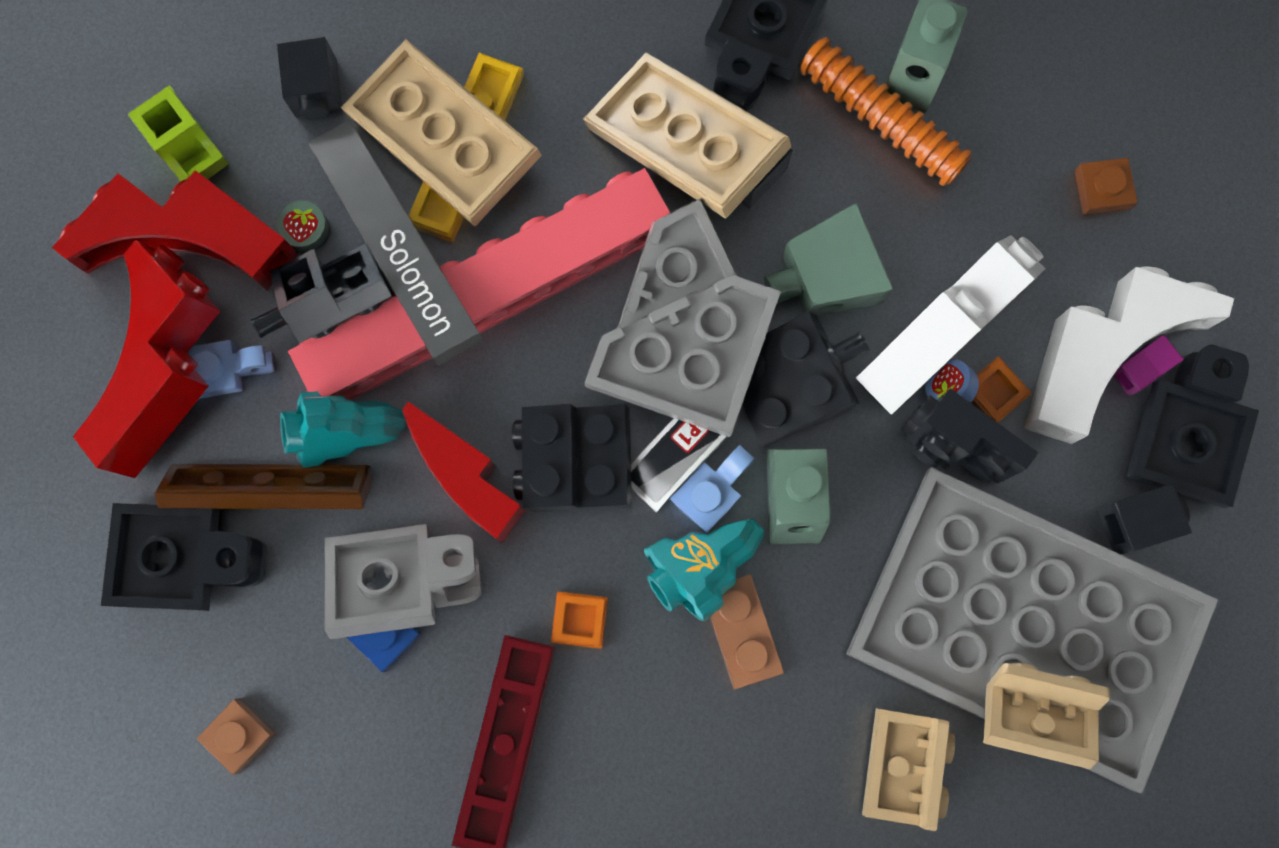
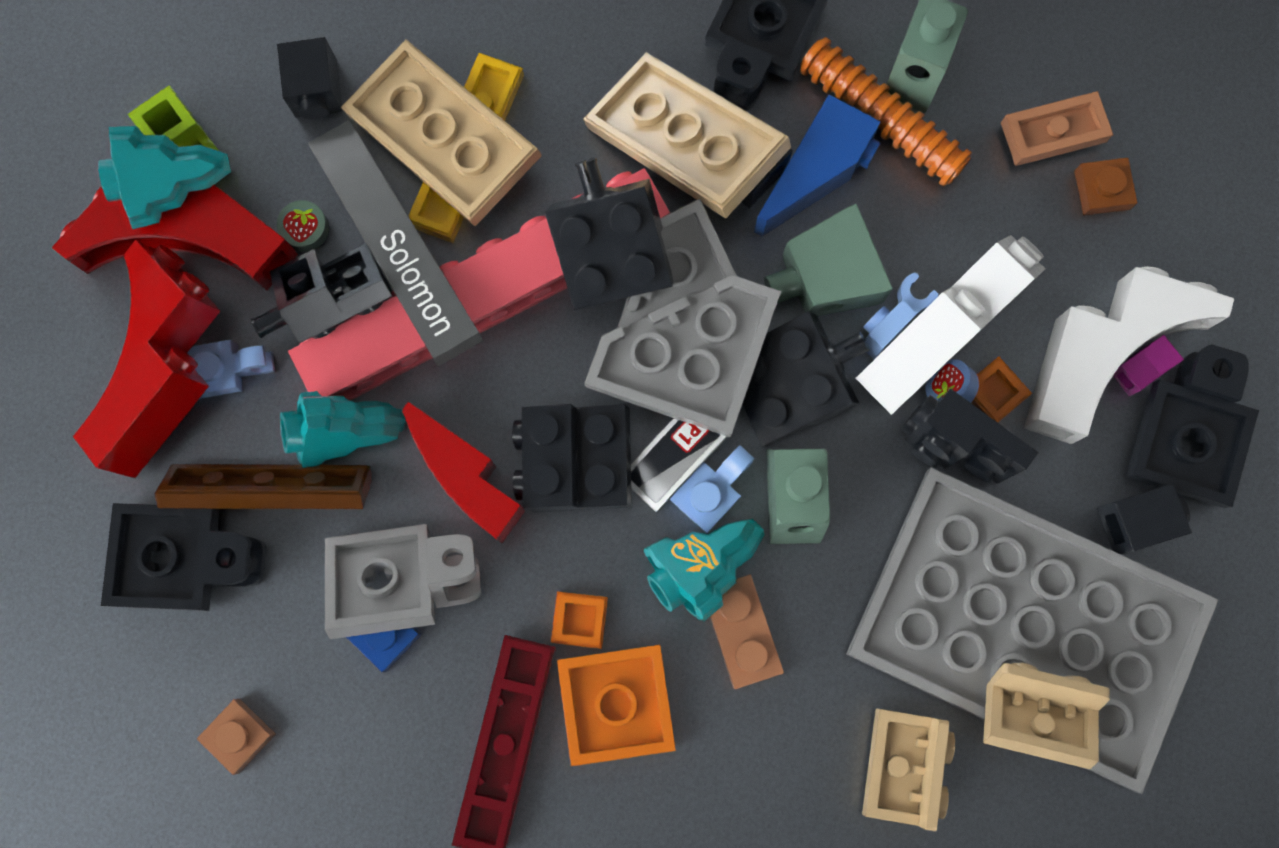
none -> teal rock [98,126,232,229]
none -> black plate [545,158,674,310]
none -> orange plate [557,645,676,766]
none -> blue slope [754,95,881,237]
none -> light blue plate [863,272,939,360]
none -> nougat plate [1001,91,1113,166]

